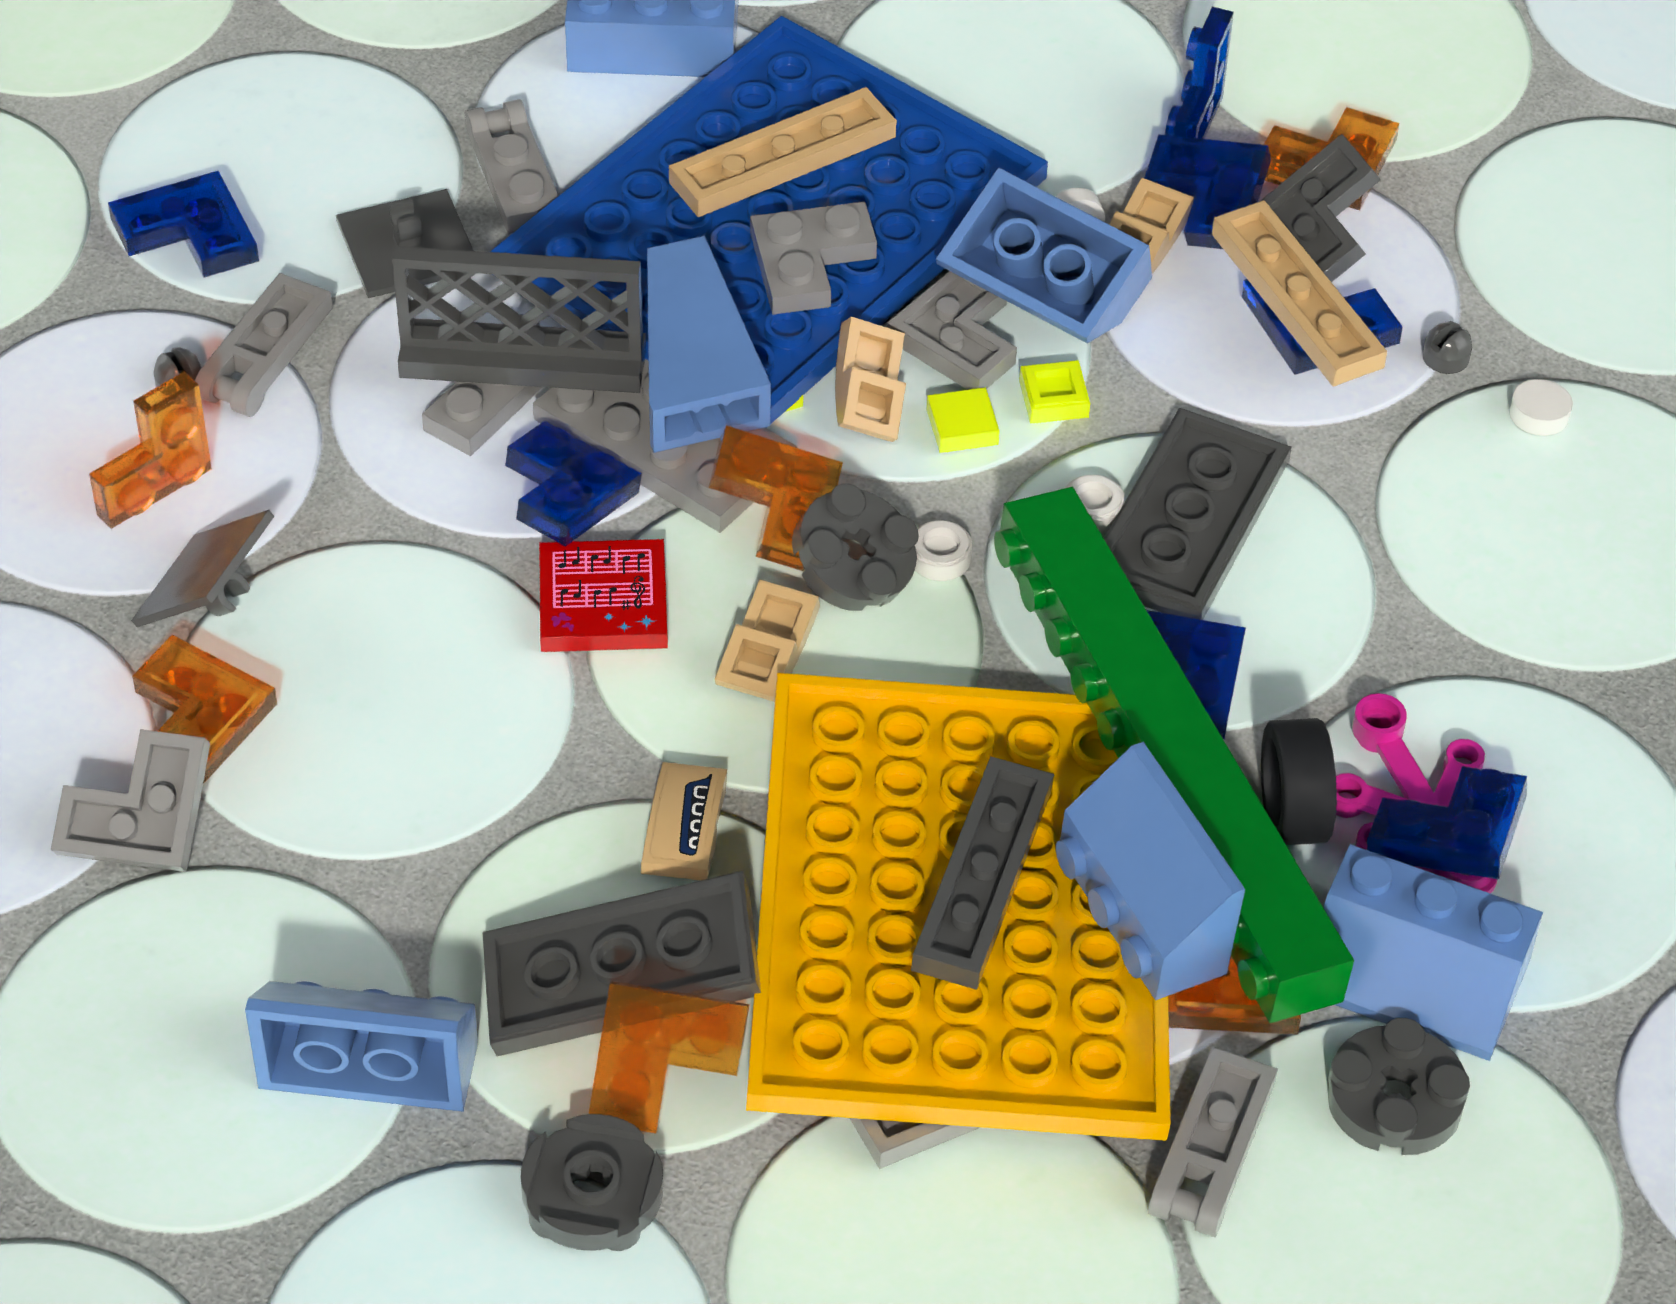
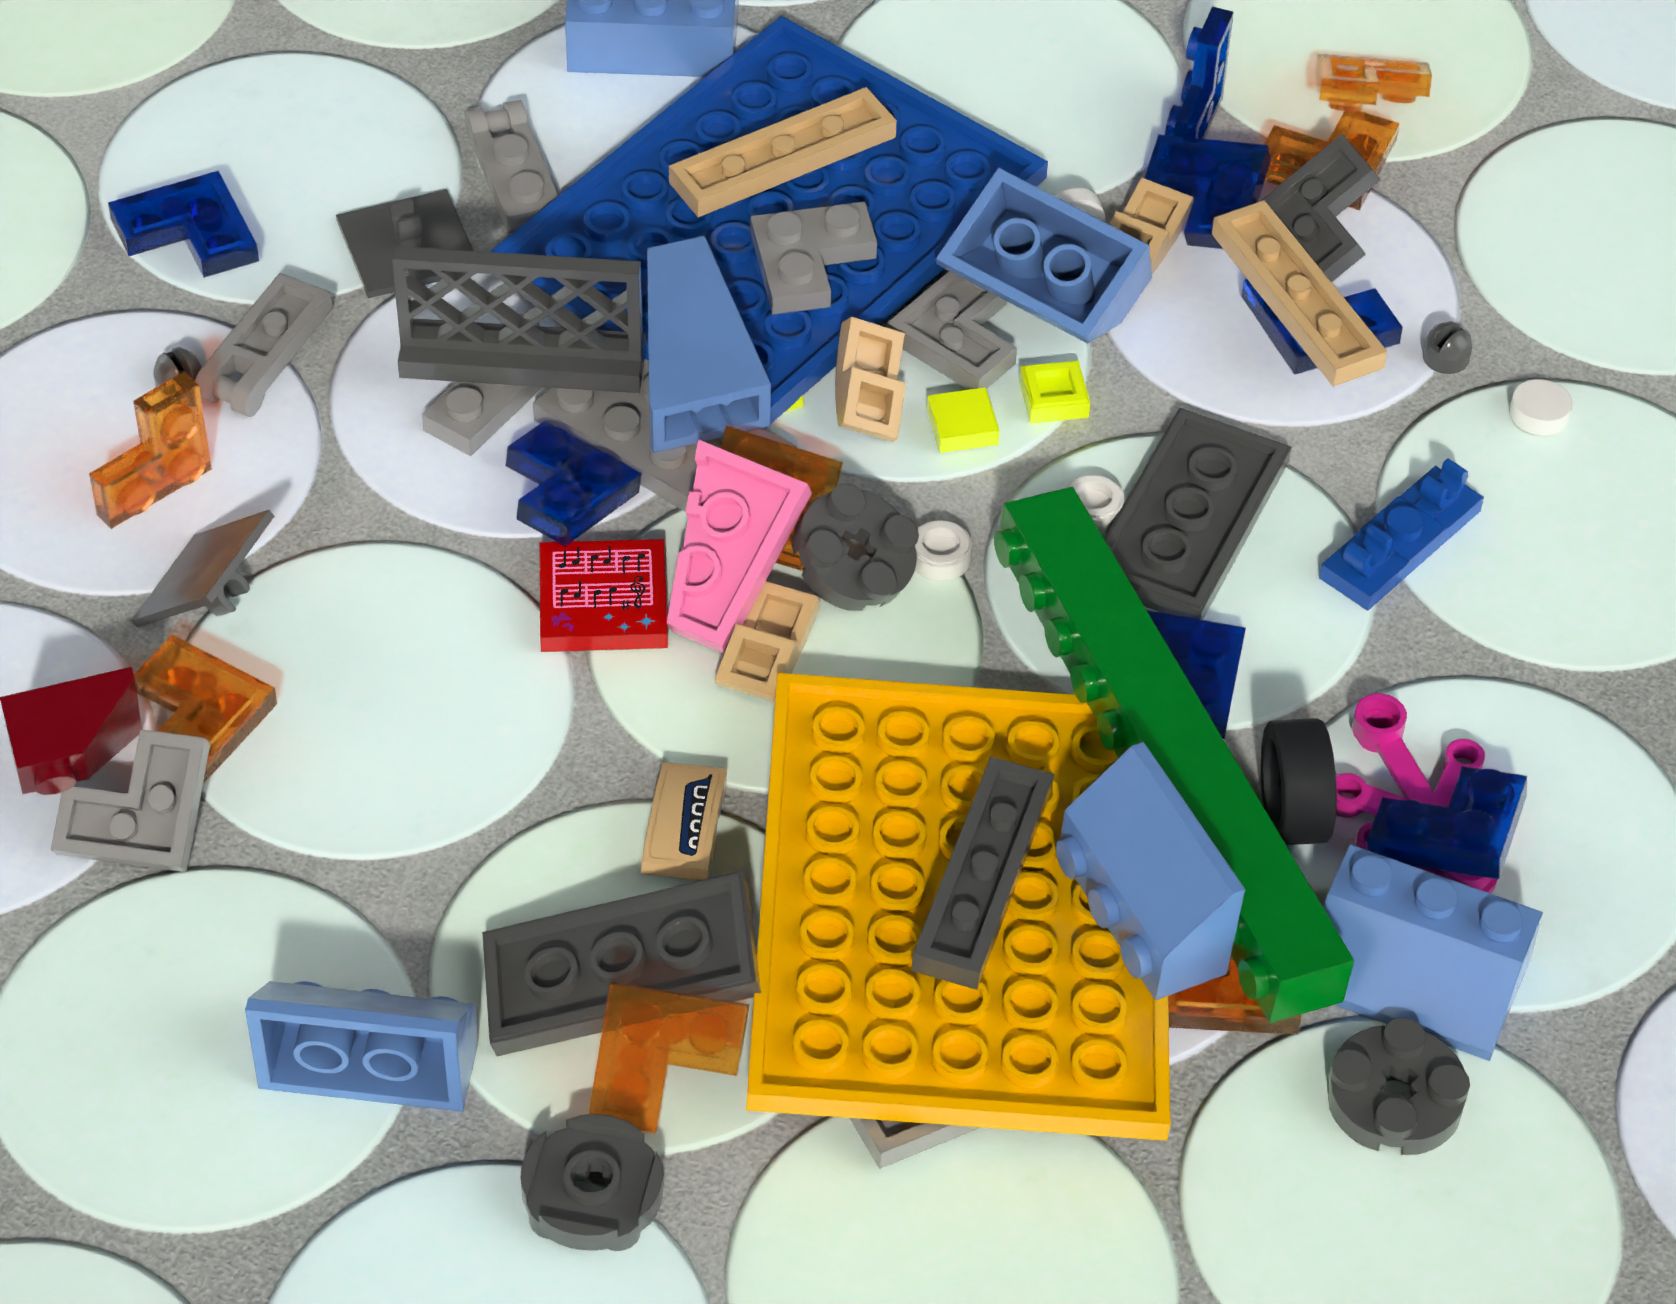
light grey plate [1147,1046,1278,1237] -> none
none -> dark red slope [0,667,142,795]
none -> bright pink wing [667,440,812,654]
none -> clear orange plate [1315,53,1432,111]
none -> blue plate [1319,458,1484,611]

